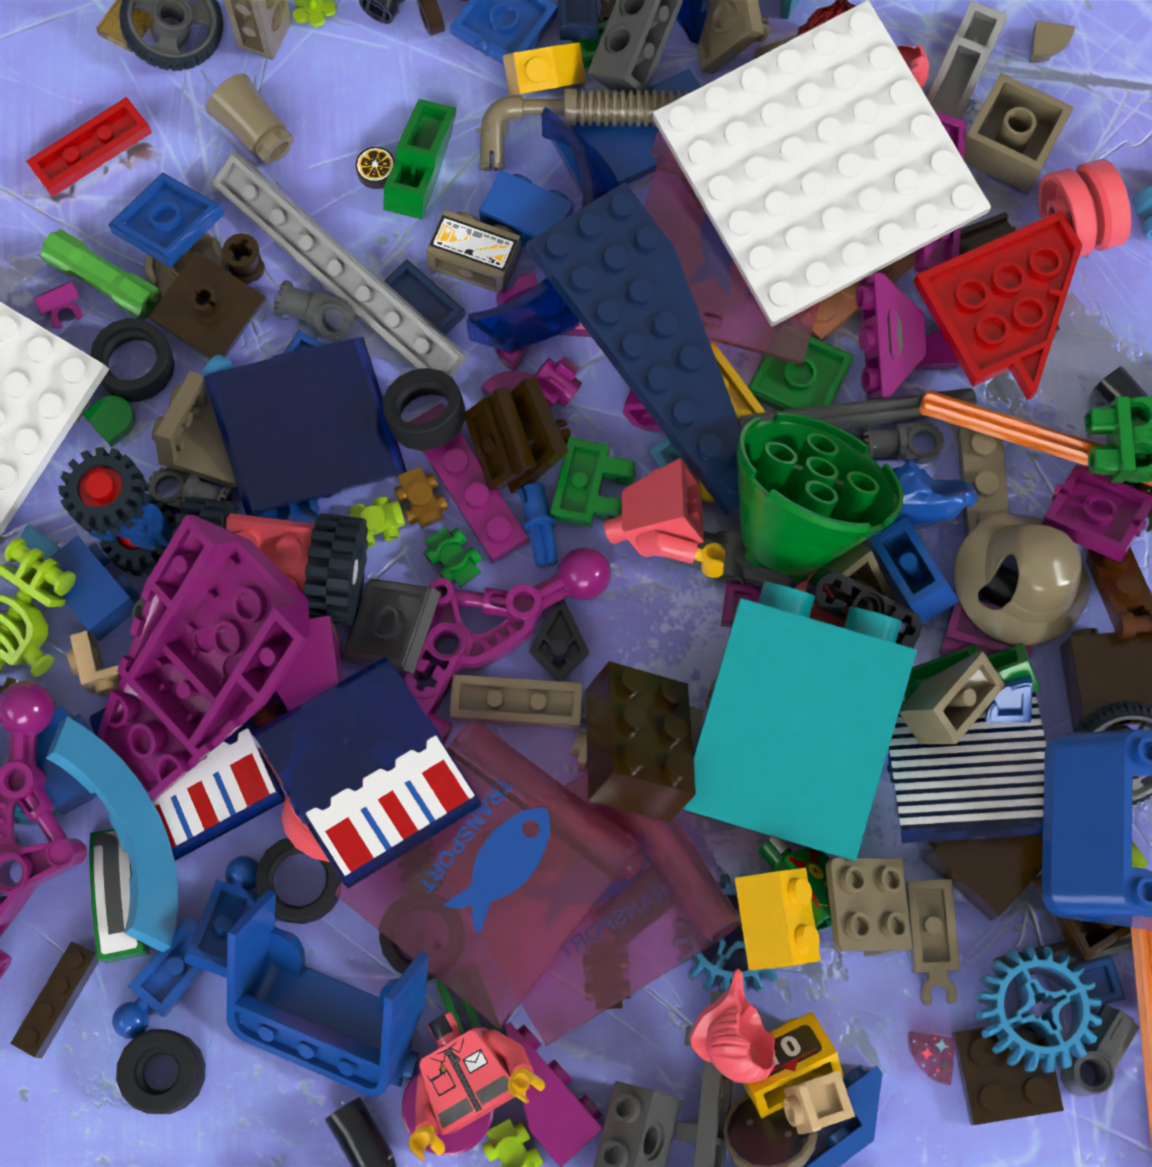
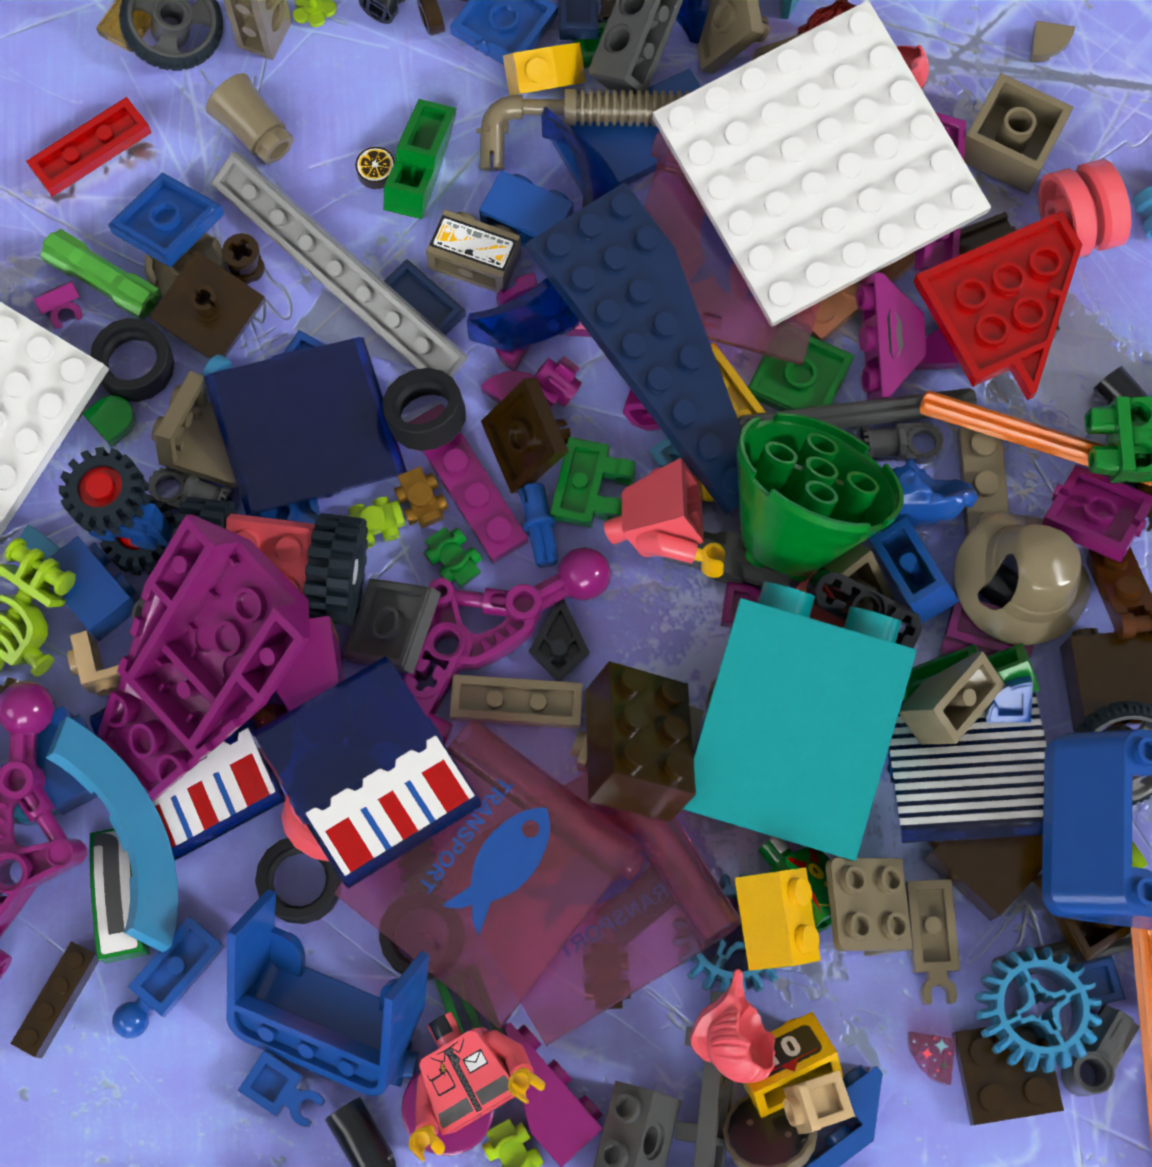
black tyre [116,1029,206,1114] -> none
blue plate [183,856,258,978] -> none
dark grey connector [273,280,356,340] -> none
dark brown plate [465,388,536,491] -> none
light grey slope [927,1,1008,119] -> none
none -> blue plate [237,1051,326,1127]

